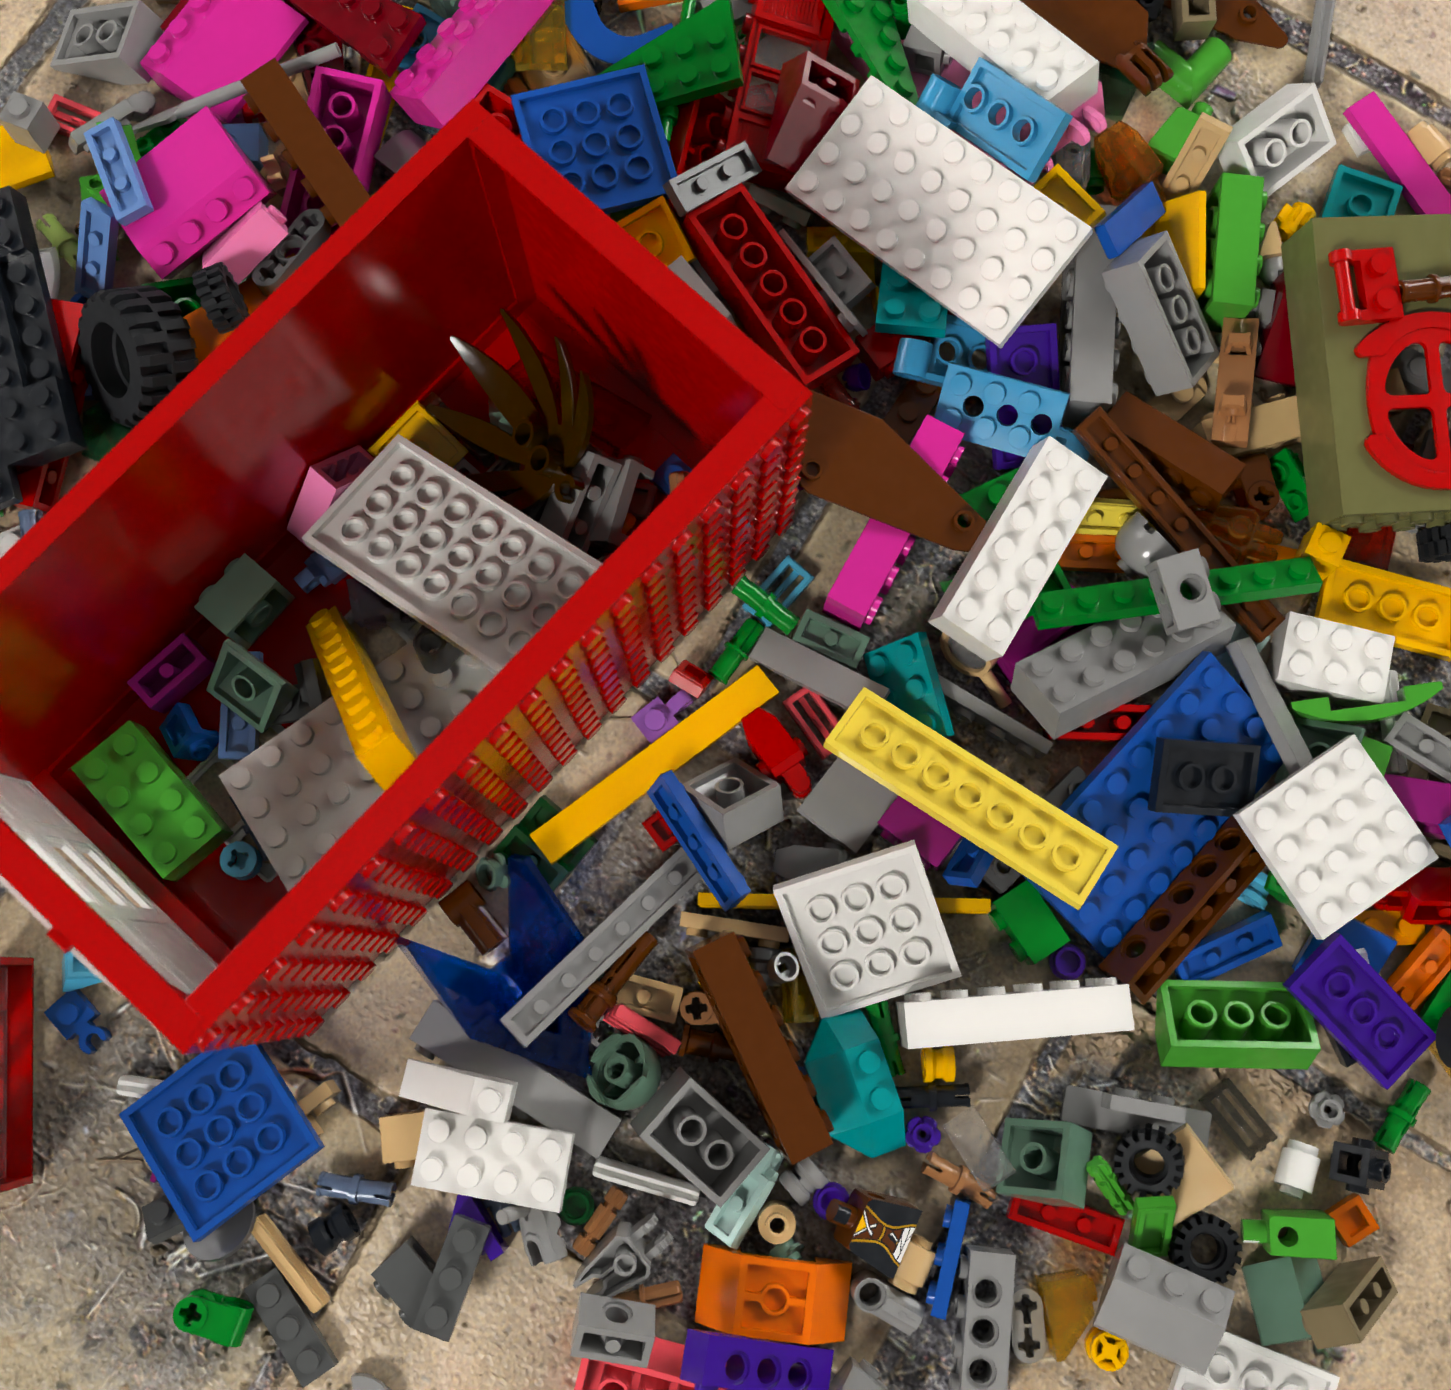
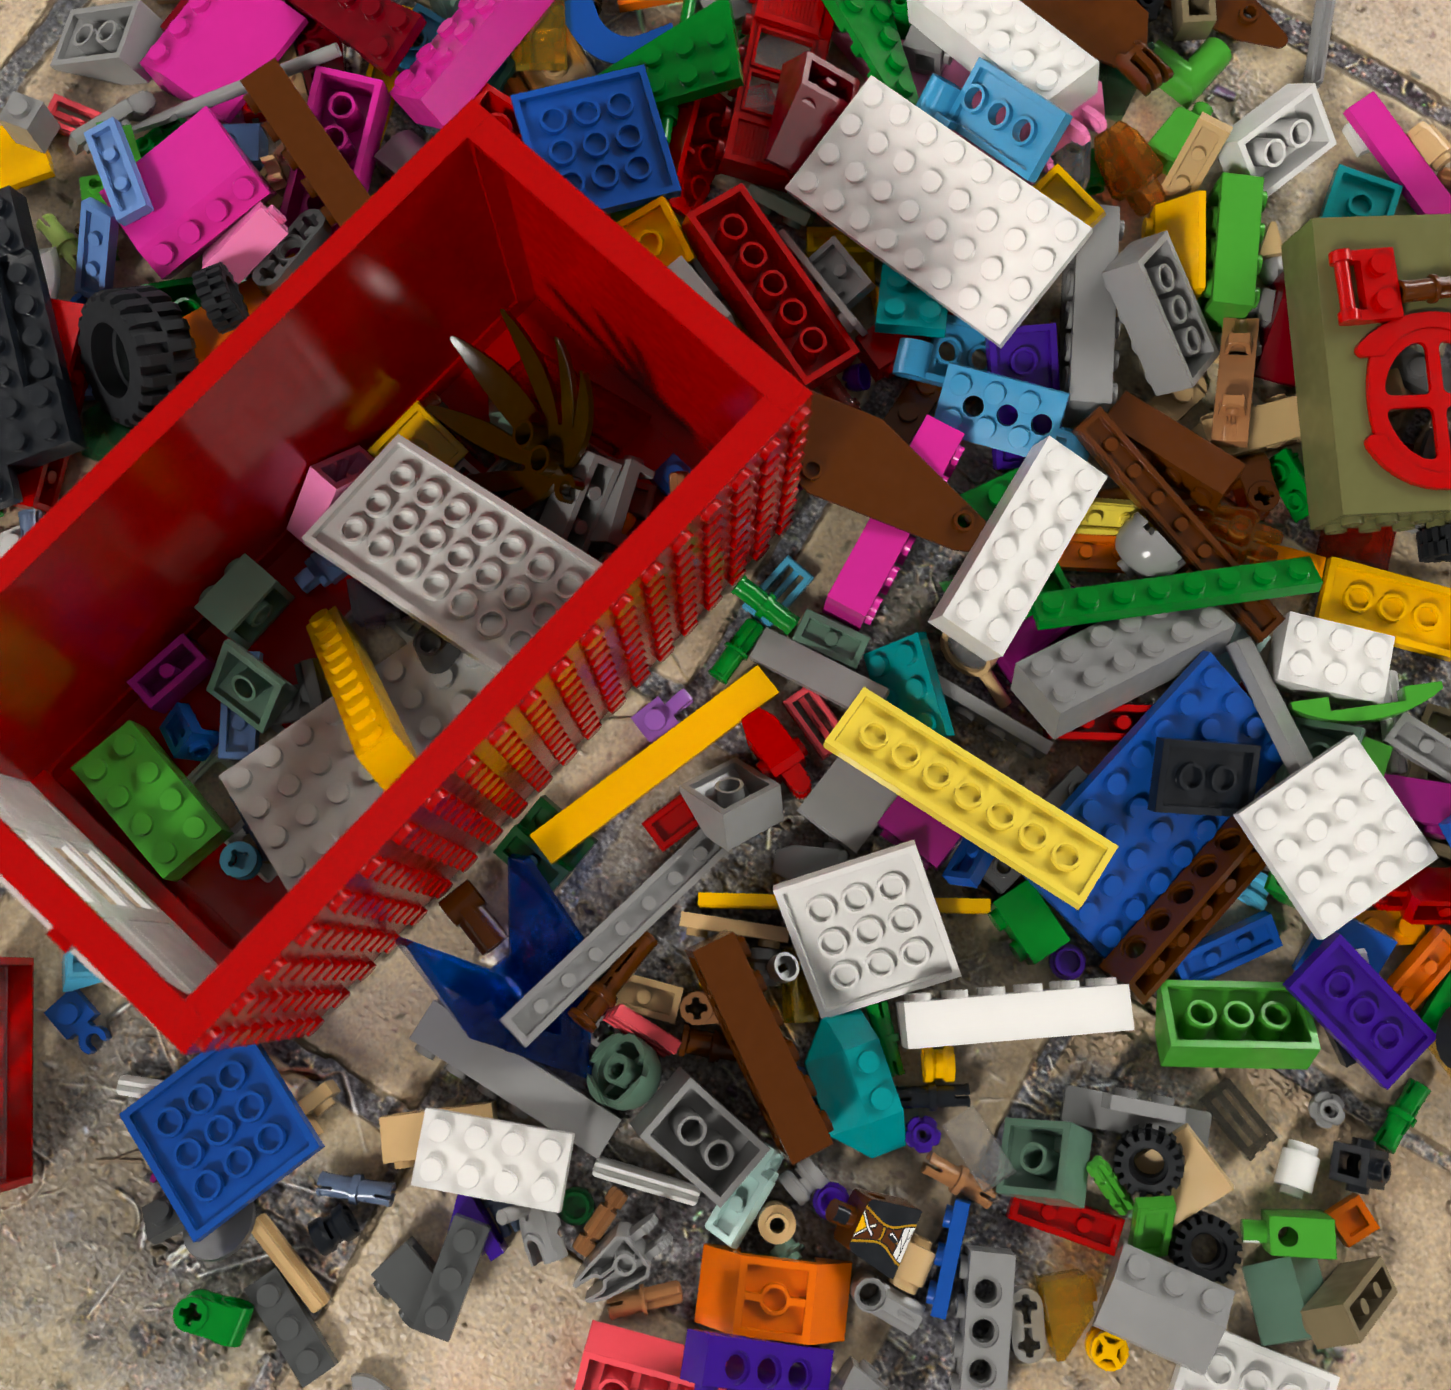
white slope [399,1058,518,1124] -> none
sand green plate [475,853,511,892] -> none
light grey brick [570,1292,656,1368] -> none
blue plate [647,770,751,912] -> none
plate [663,141,762,217] -> none
red tile [668,660,714,699] -> none
blue tile [1094,181,1166,259] -> none
light grey brick [1145,548,1221,636] -> none
yellow gear [1273,202,1316,243] -> none
yellow brick [1294,522,1351,580] -> none

